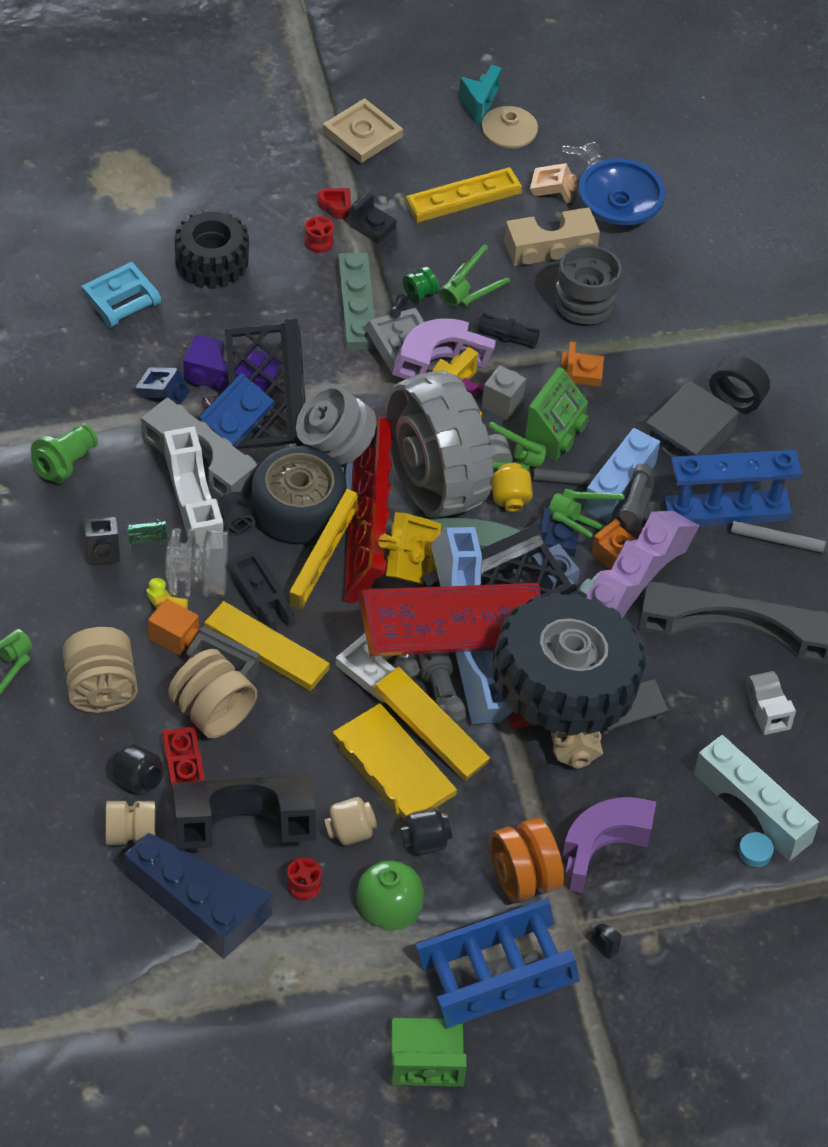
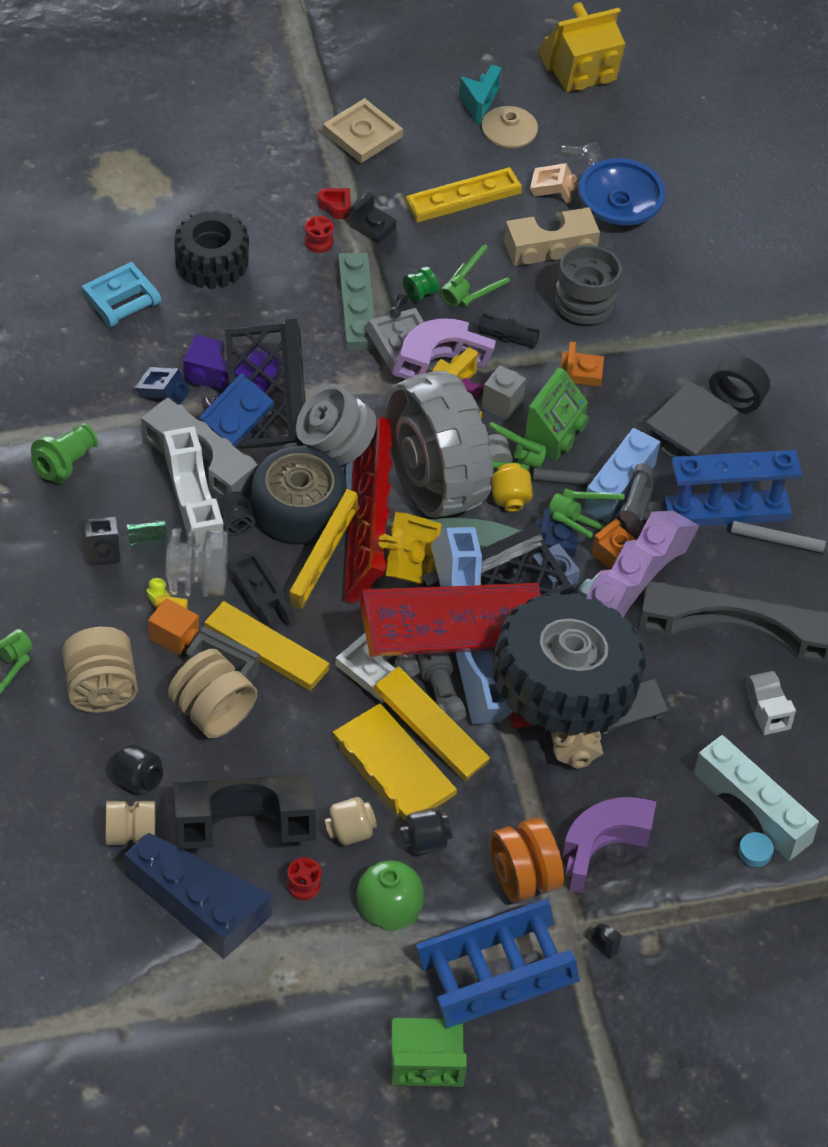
red slope [162,726,205,791] -> none
none -> yellow piece [538,2,625,92]

